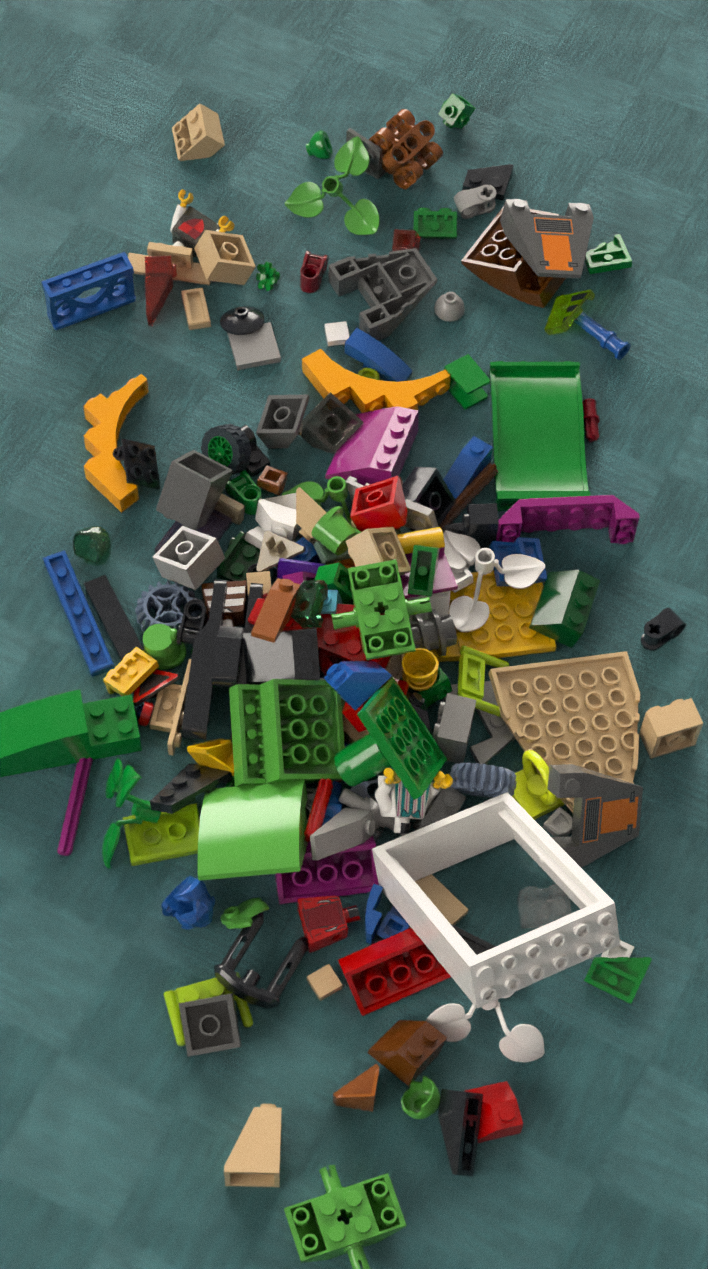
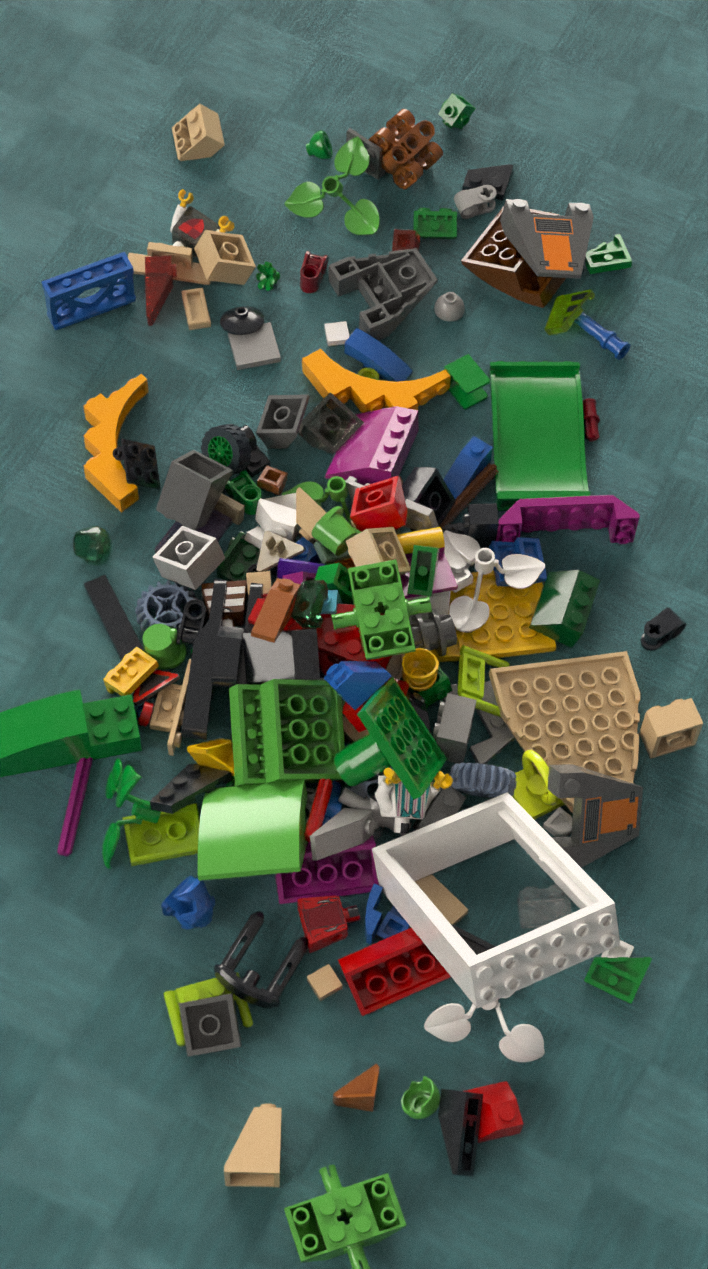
blue tile [43,550,115,677] -> none
bright green plate [220,897,269,929] -> none
reddish brown slope [367,1020,447,1086] -> none

